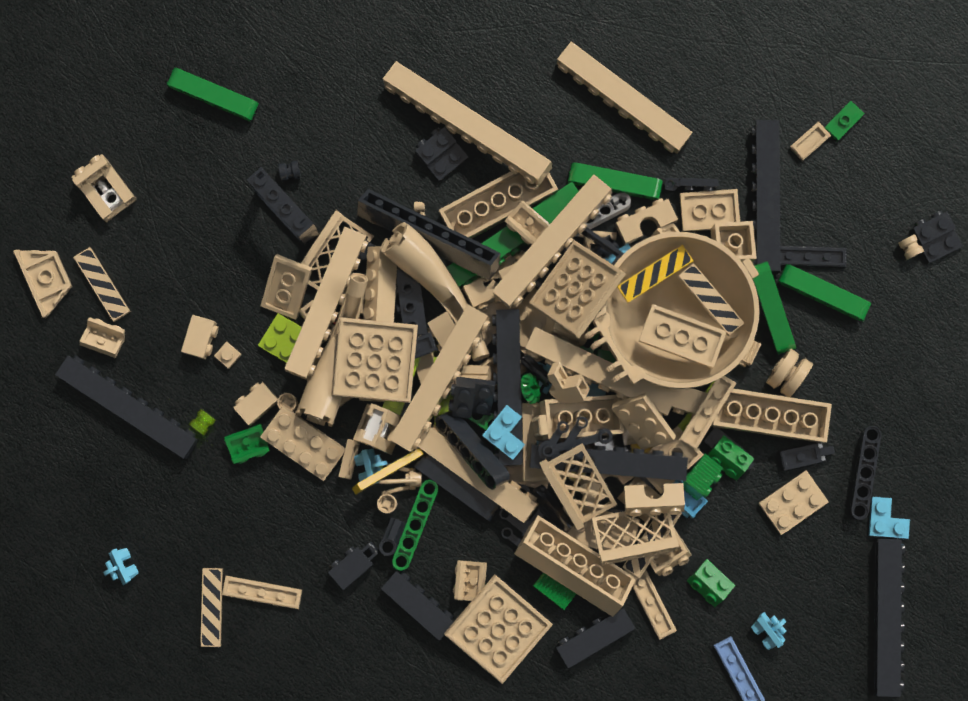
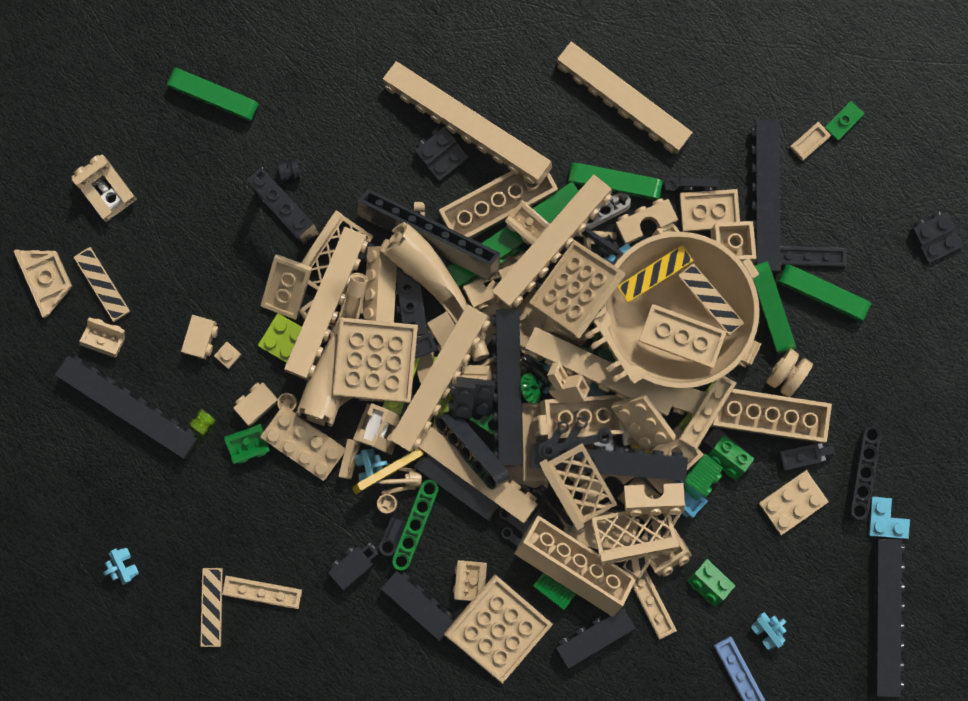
medium azure plate [482,405,525,460] -> none
tan wheel [898,235,924,260] -> none

